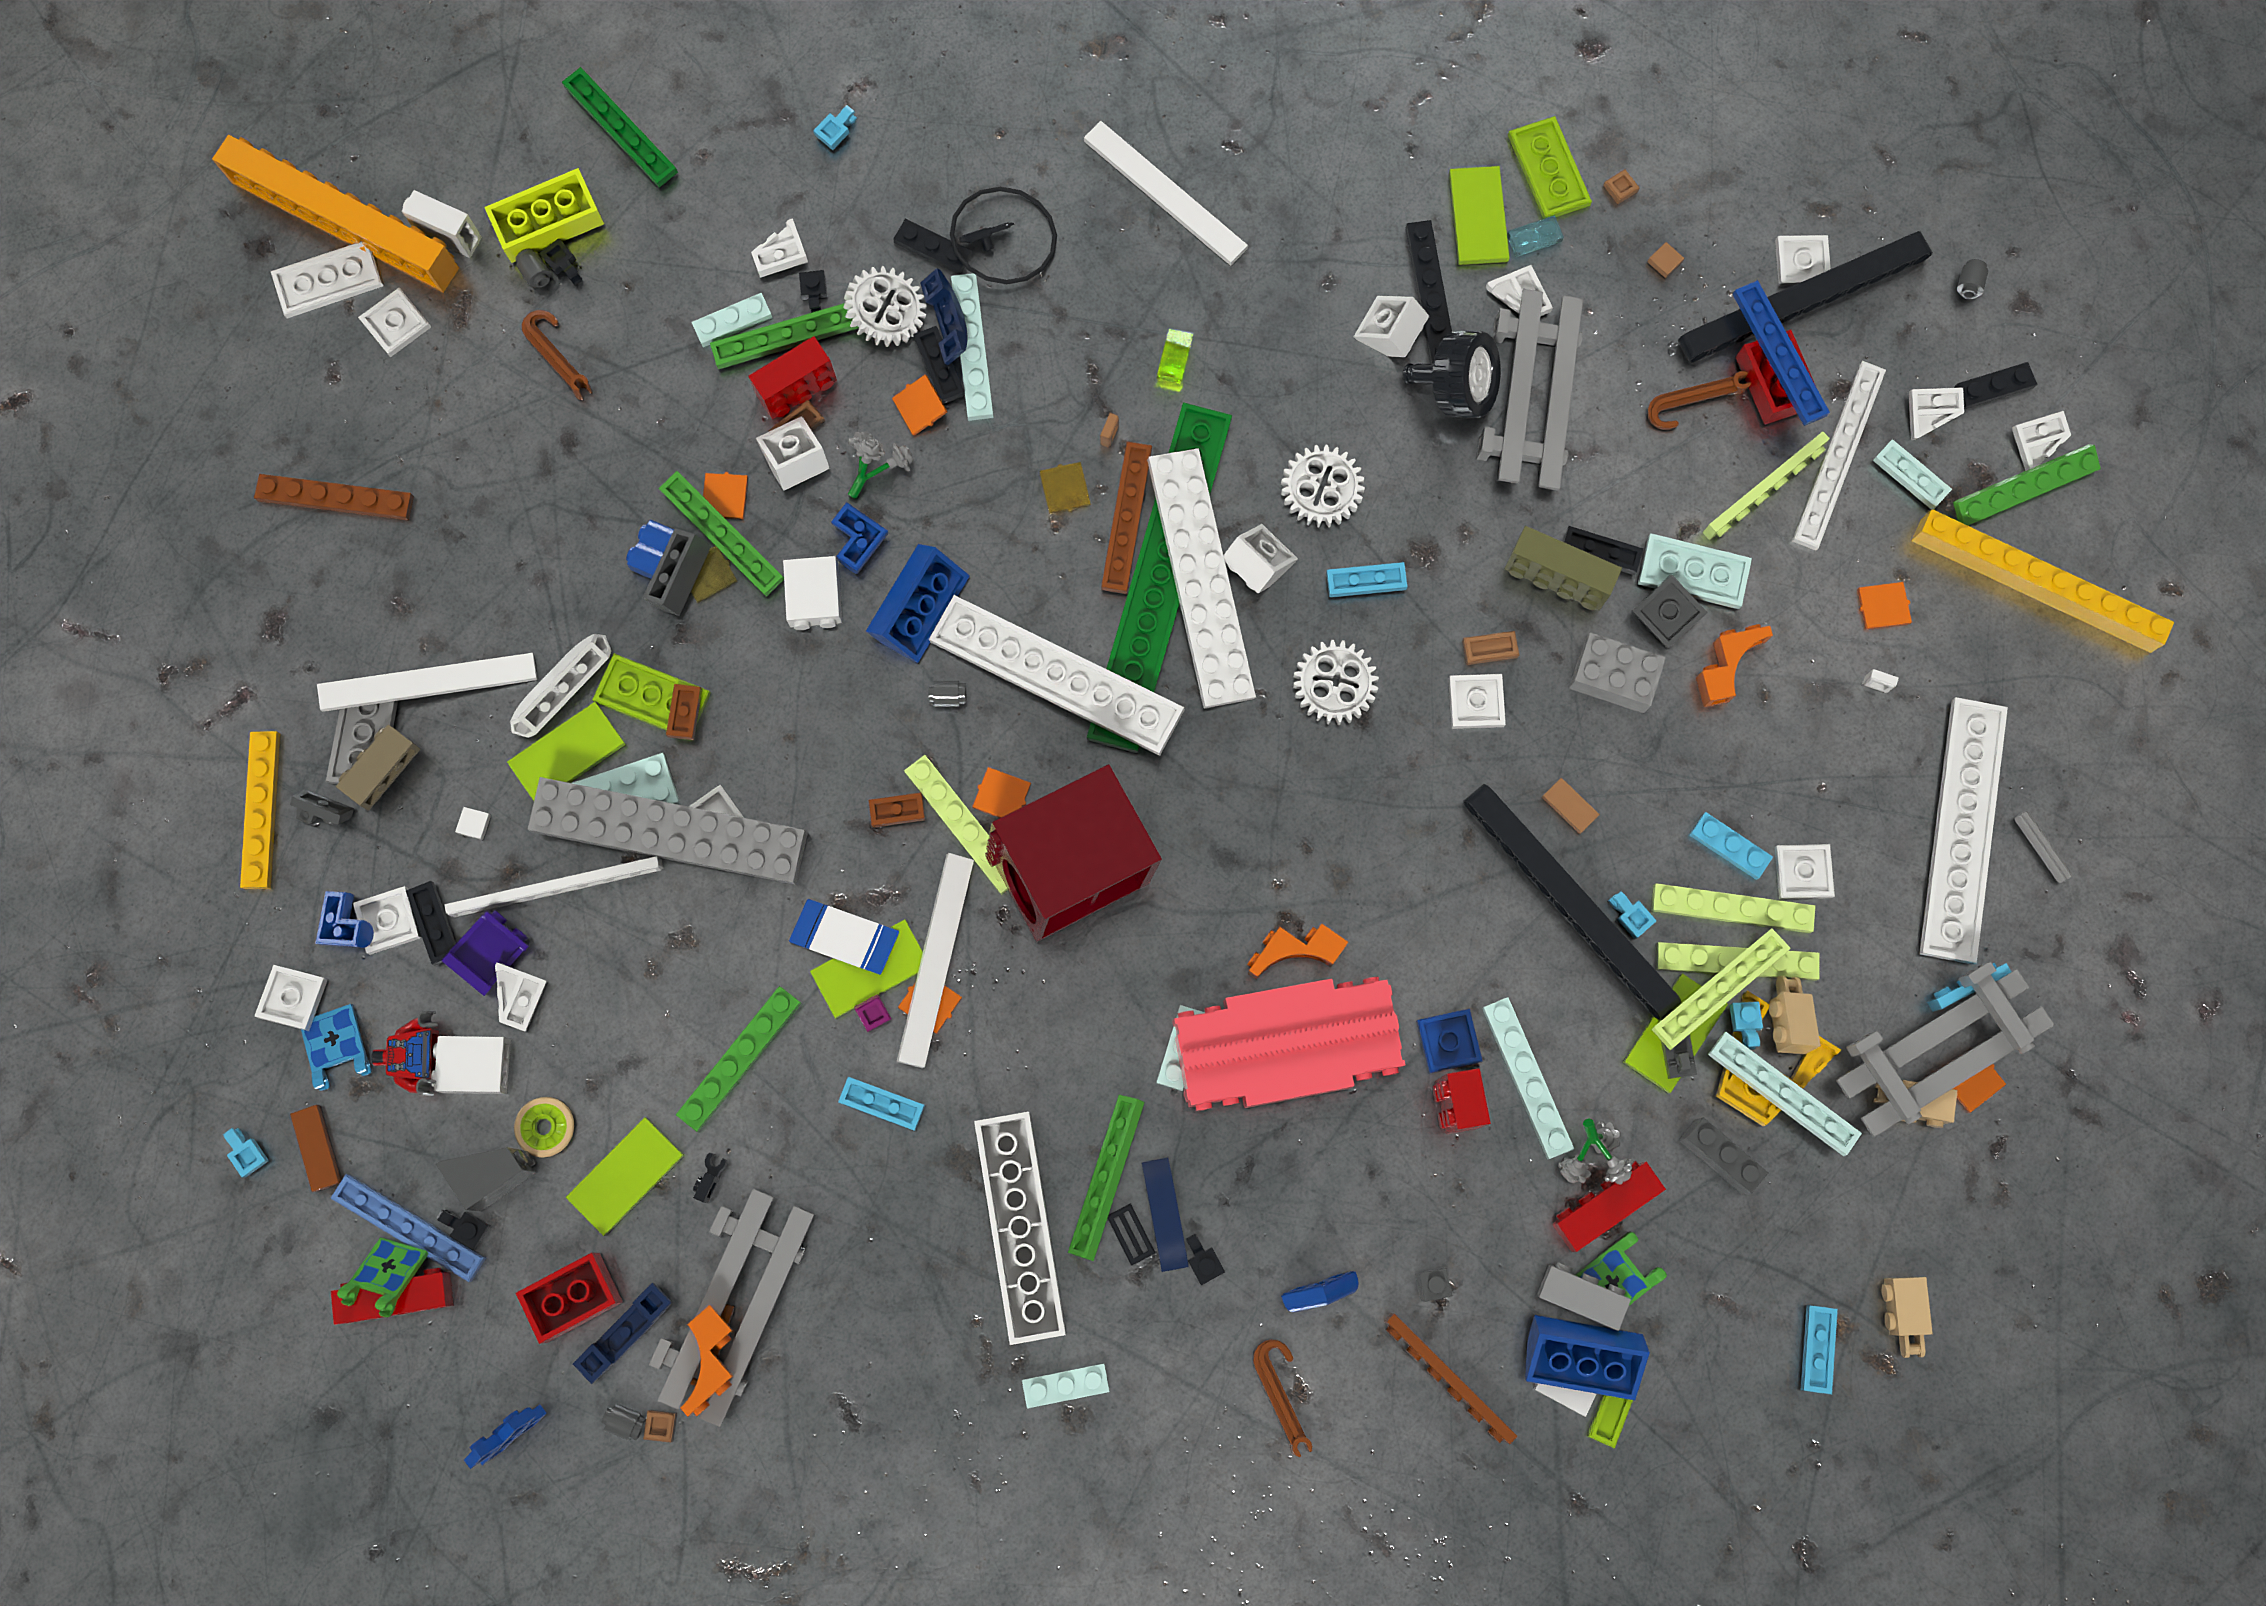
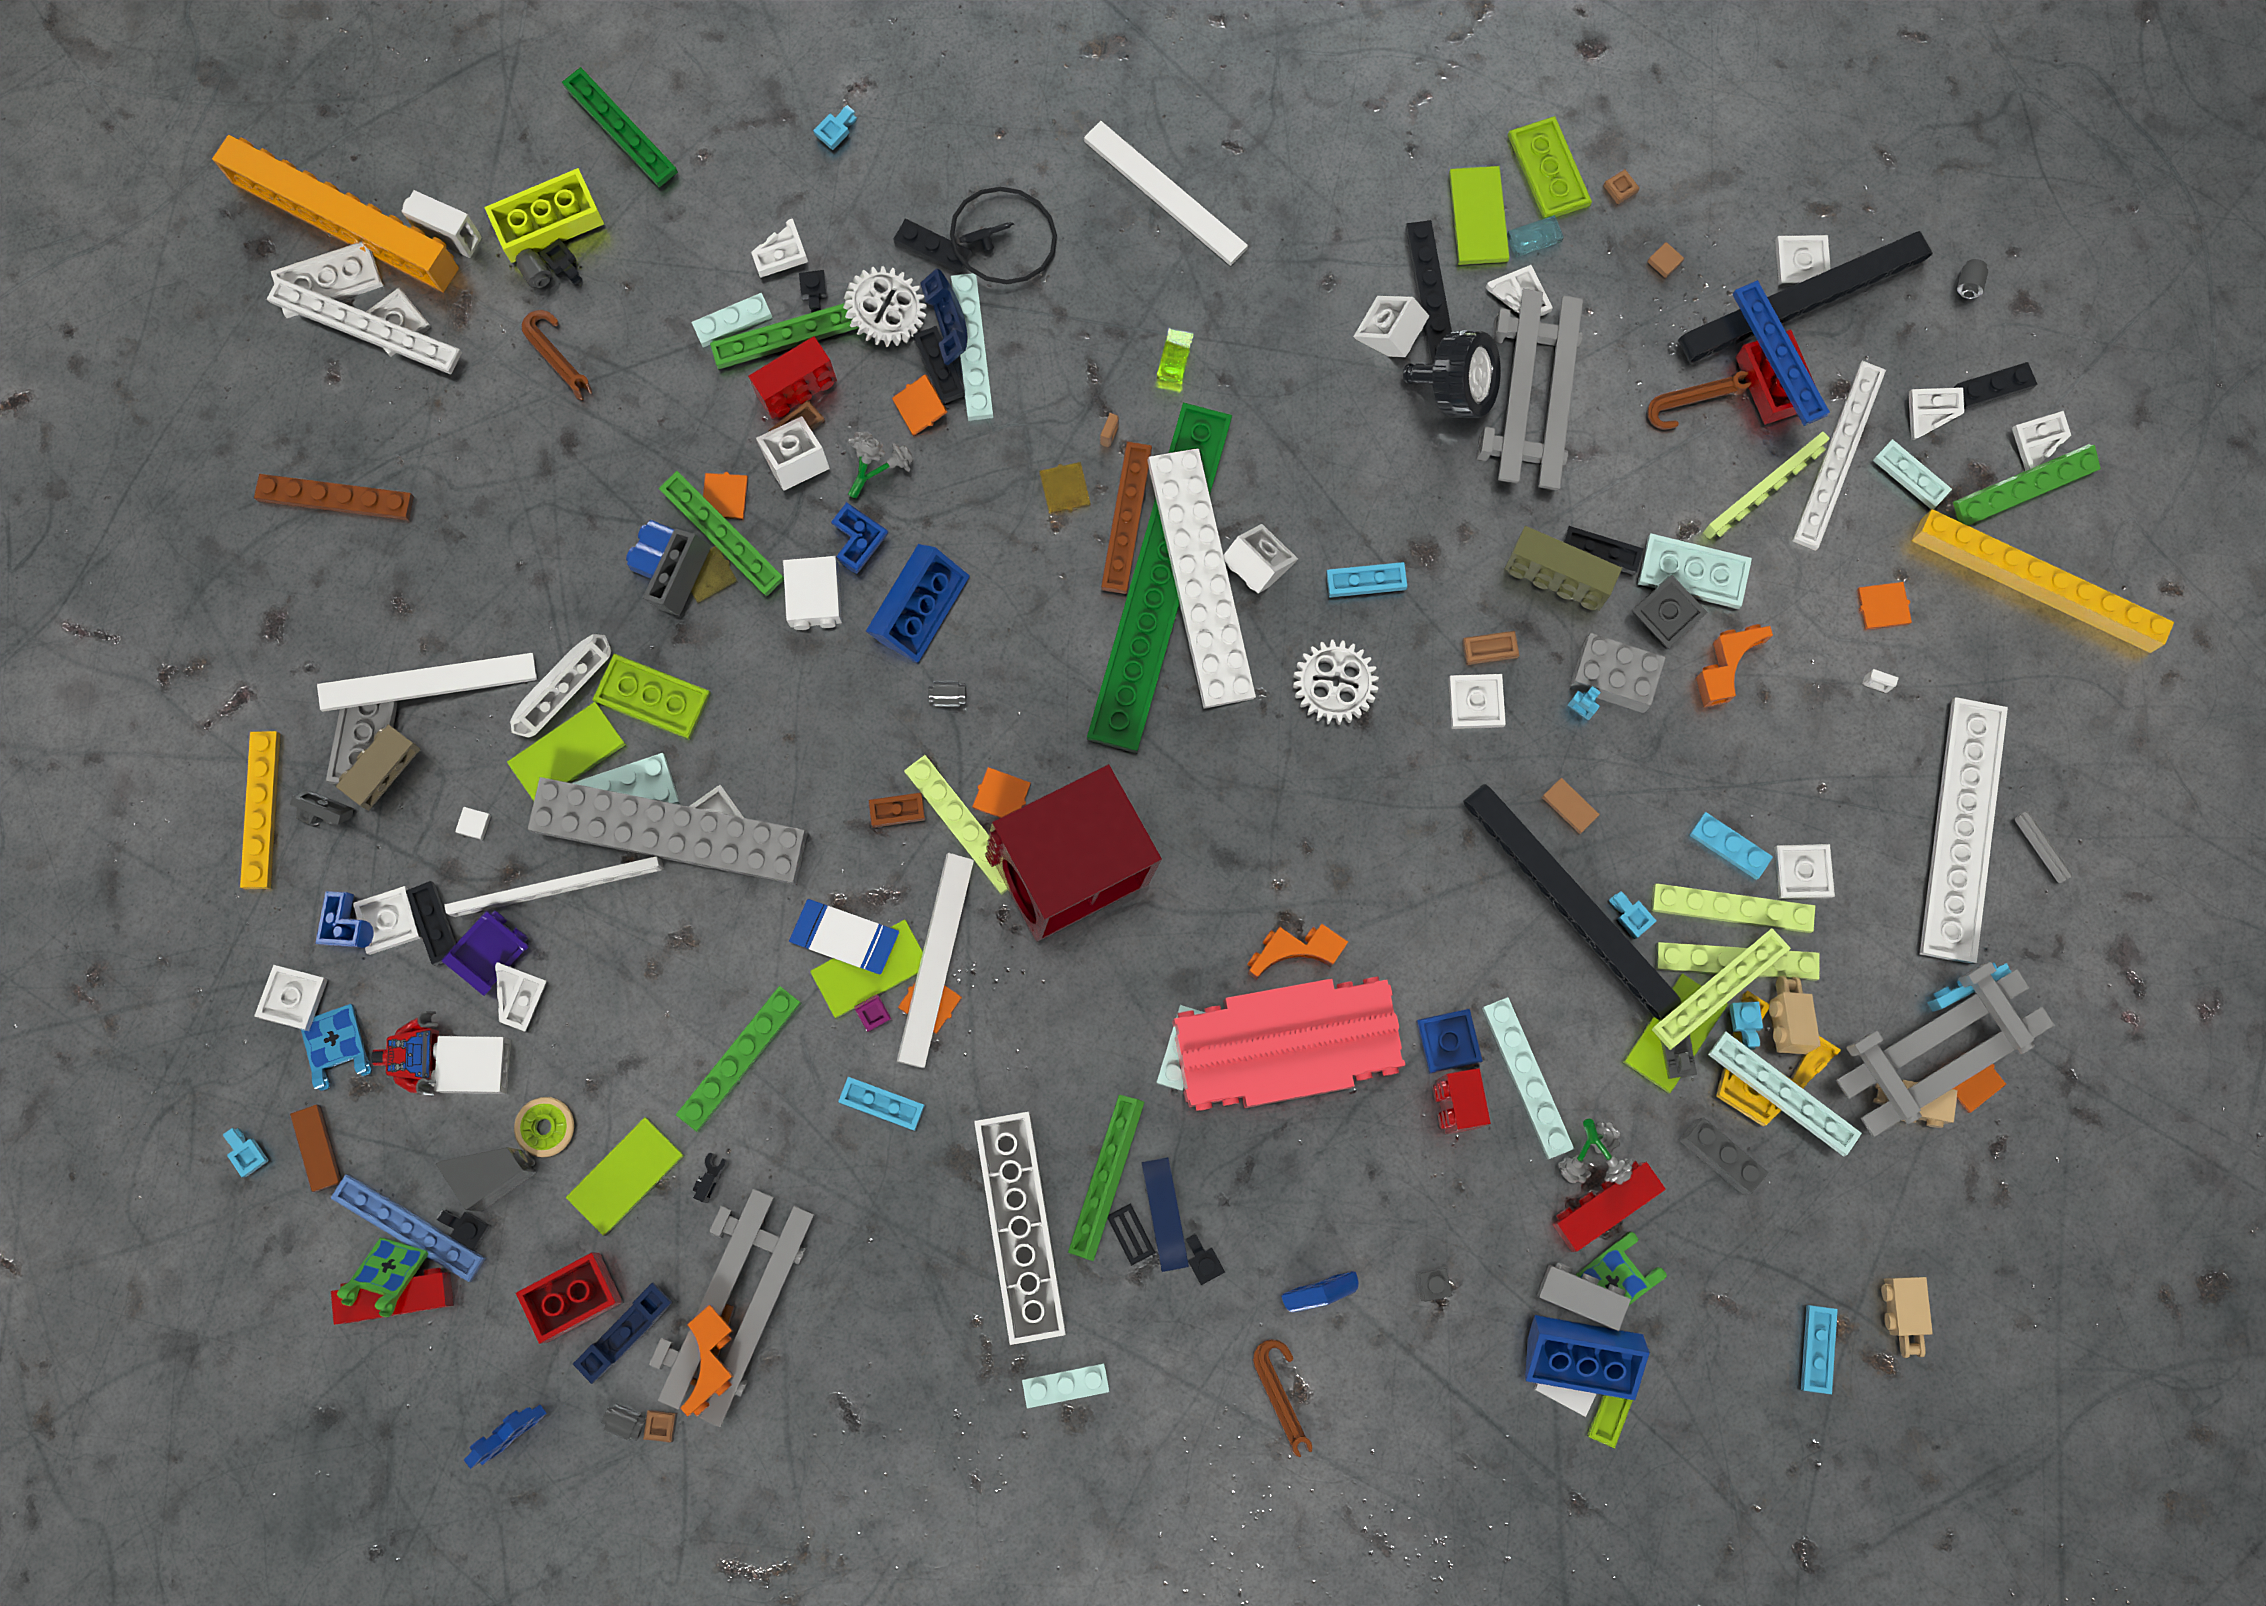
dark orange plate [666,684,702,740] -> none
white plate [929,595,1185,756] -> none
white gear [1281,445,1365,528] -> none
dark orange plate [1384,1313,1517,1444] -> none
none -> white tile [267,277,462,374]
none -> medium azure plate [1568,686,1601,720]

